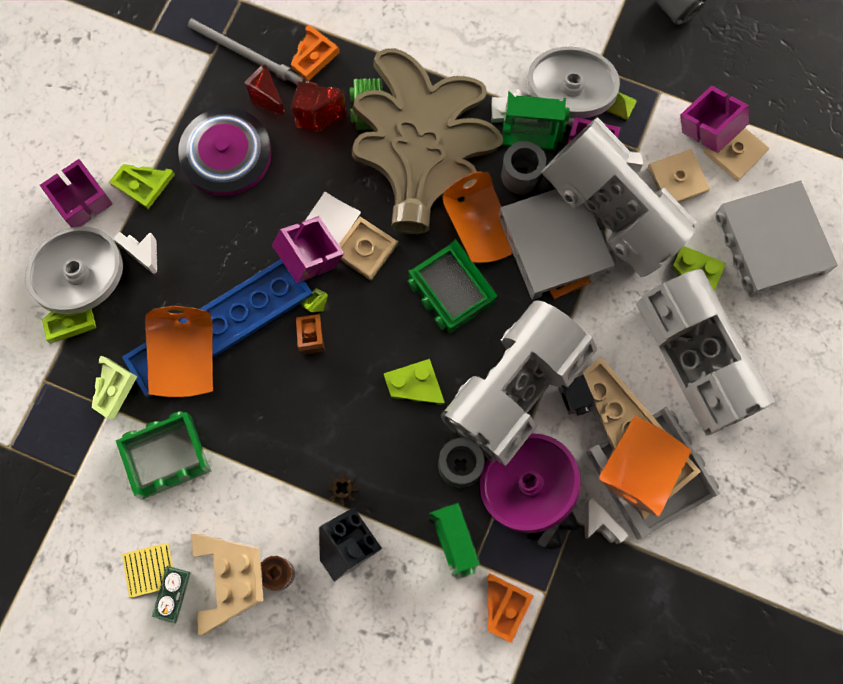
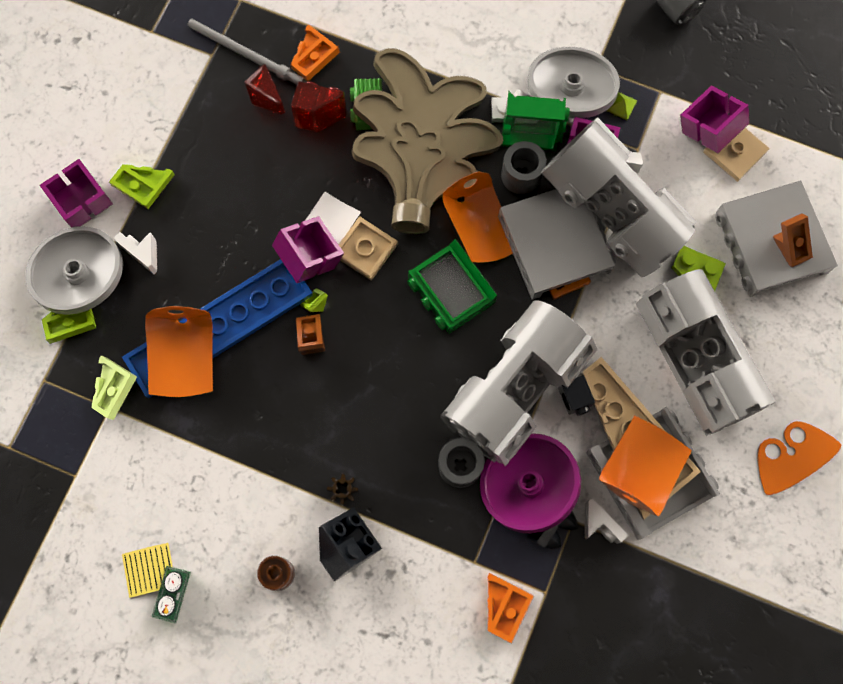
window [115,412,212,500] -> none
dish [178,108,272,196] -> none
tan wing [191,534,264,635] -> none
lime wing [384,359,444,405] -> none
green window [429,503,480,579] -> none
tan plate [648,149,710,203] -> none
none -> orange piece [758,421,841,495]
none -> dark orange slope [773,213,813,267]

